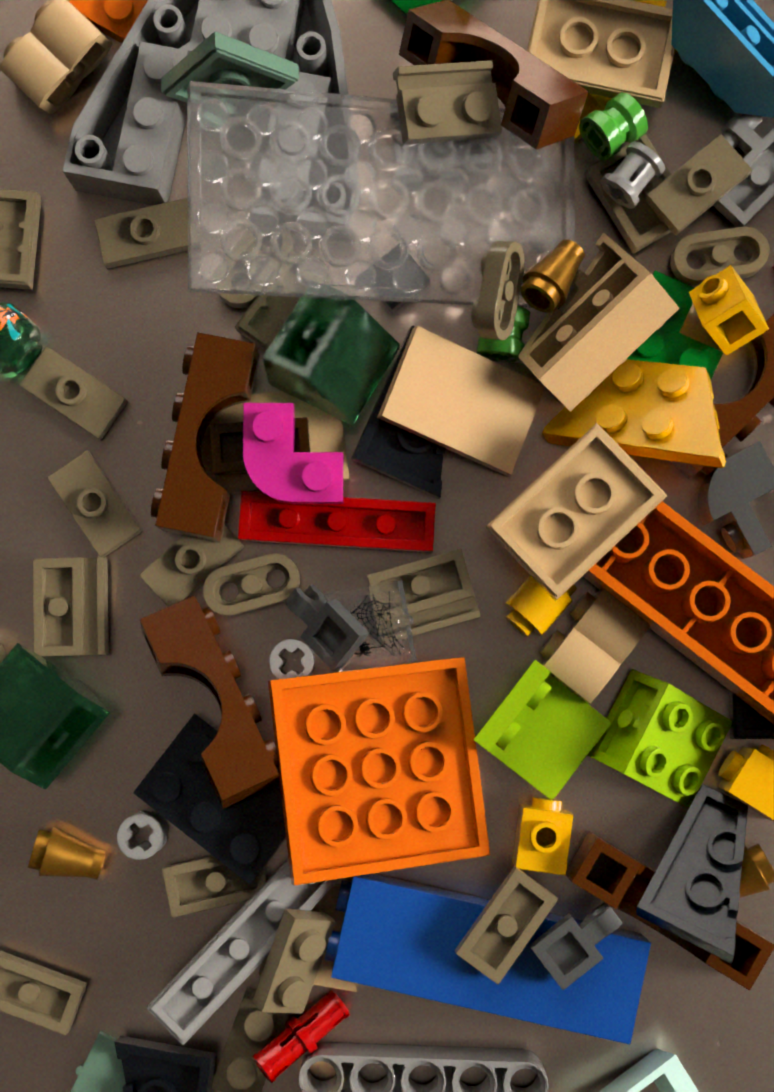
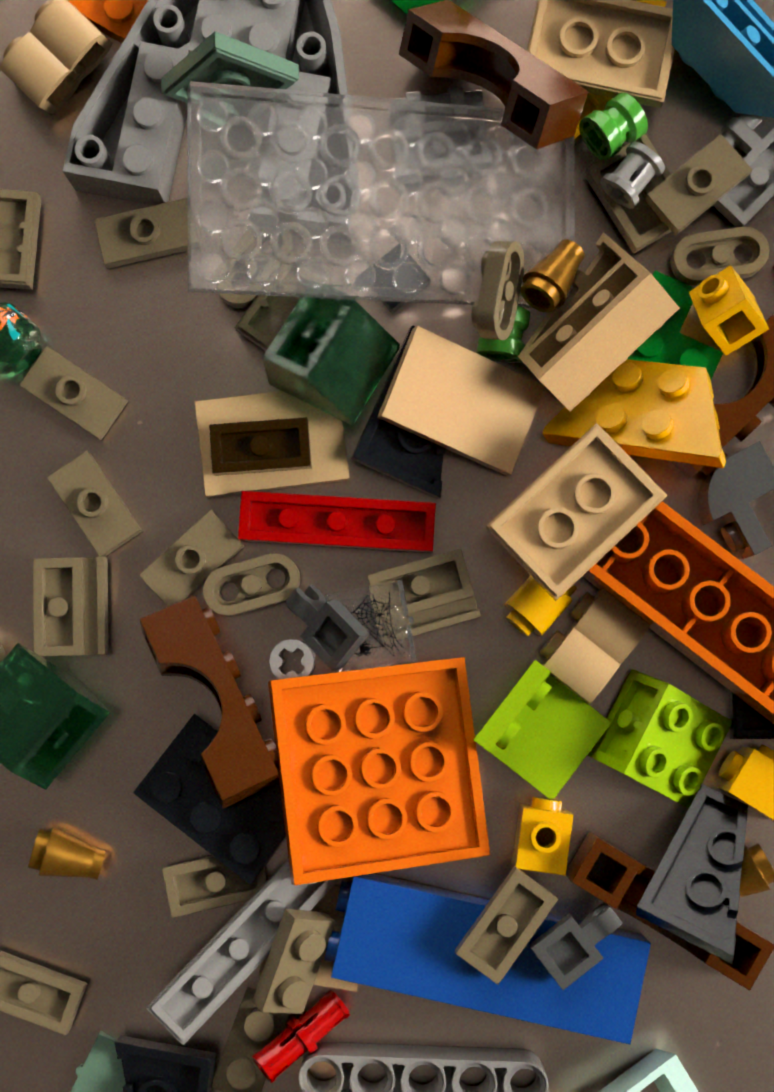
light grey bush [117,810,169,860] -> none
reddish brown arch [151,332,260,542] -> none
dark pink plate [243,403,344,504] -> none
dark tan plate [393,61,502,145] -> none

